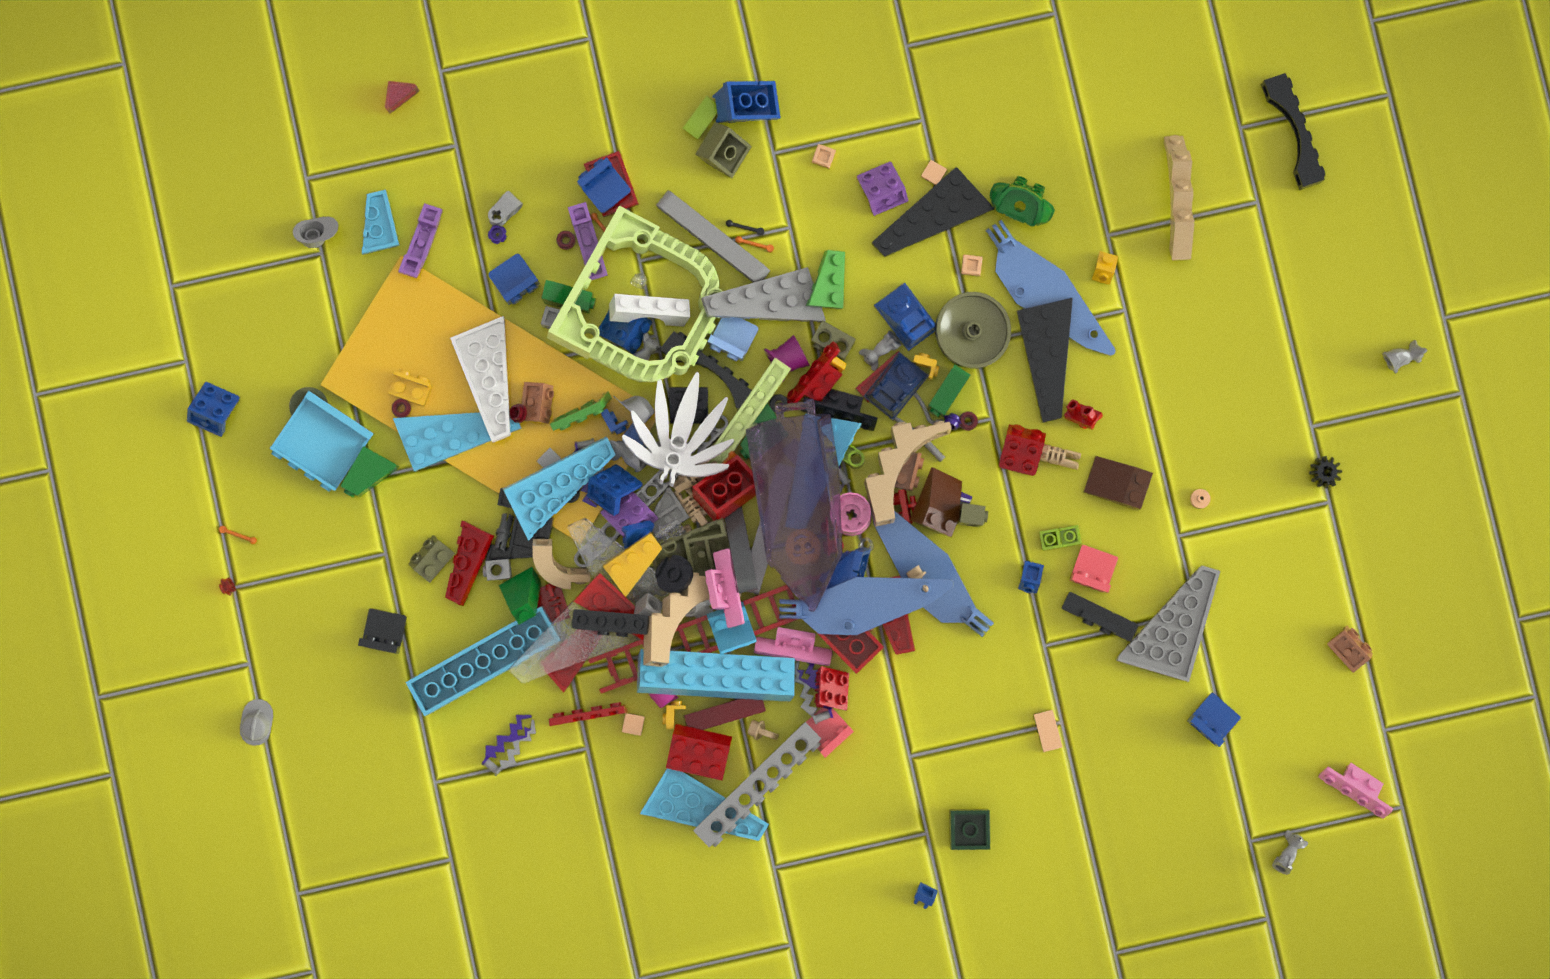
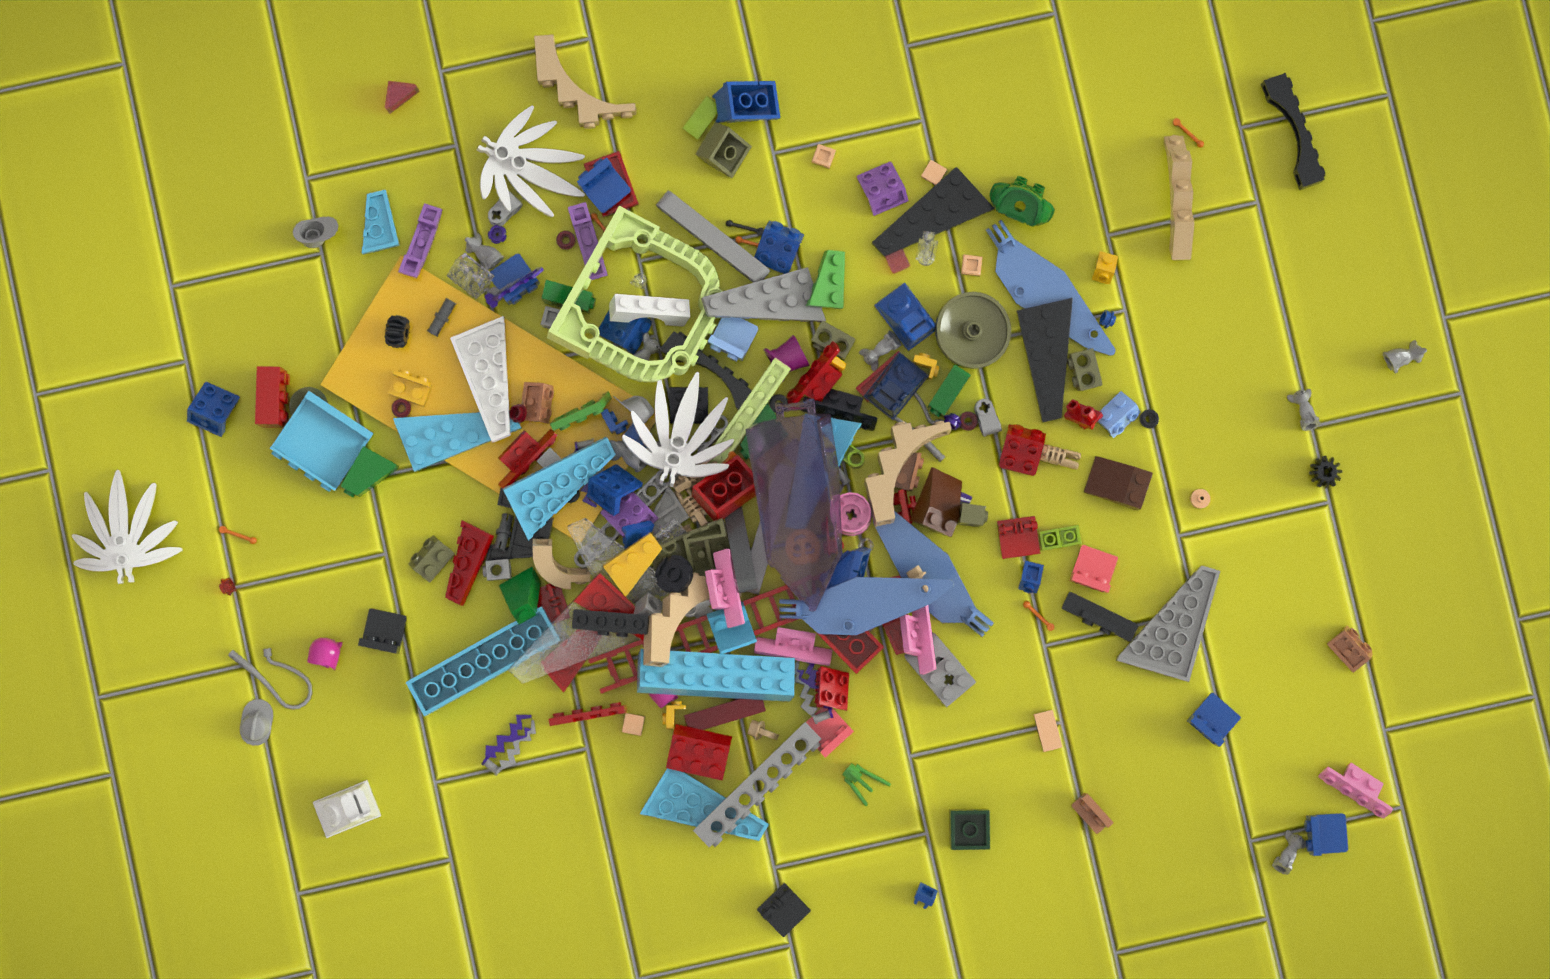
none -> white plant [72,470,183,584]
none -> light grey piece [228,648,312,709]
none -> red brick [255,366,290,428]
none -> dark pink helmet [307,637,342,671]
none -> white piece [313,780,382,838]
none -> black gear [384,315,410,348]
none -> dark grey pin [427,298,456,337]
none -> clear brick [447,253,495,299]
none -> light grey animal [465,233,504,271]
none -> white plant [476,105,585,217]
none -> dark purple piece [485,267,544,308]
none -> red bracket [498,429,558,489]
none -> tan arch [534,35,637,129]
none -> blue bracket [754,221,804,274]
none -> black hinge [757,882,811,938]
none -> bright green plant [842,763,891,806]
none -> clear pink tile [885,249,910,274]
none -> bright pink bracket [900,605,936,675]
none -> light grey brick [904,632,976,707]
none -> clear hips [916,231,938,266]
none -> light grey piece [974,399,1002,437]
none -> red hinge [997,516,1040,559]
none -> orange hinge [1023,601,1055,631]
none -> olive brick [1067,348,1103,391]
none -> nougat bracket [1071,793,1114,834]
none -> light blue bracket [1097,391,1140,438]
none -> blue plate [1099,310,1116,328]
none -> black plate [1139,409,1159,429]
none -> orange hinge [1173,118,1204,148]
none -> light grey animal [1287,389,1320,431]
none -> blue bracket [1304,813,1348,856]

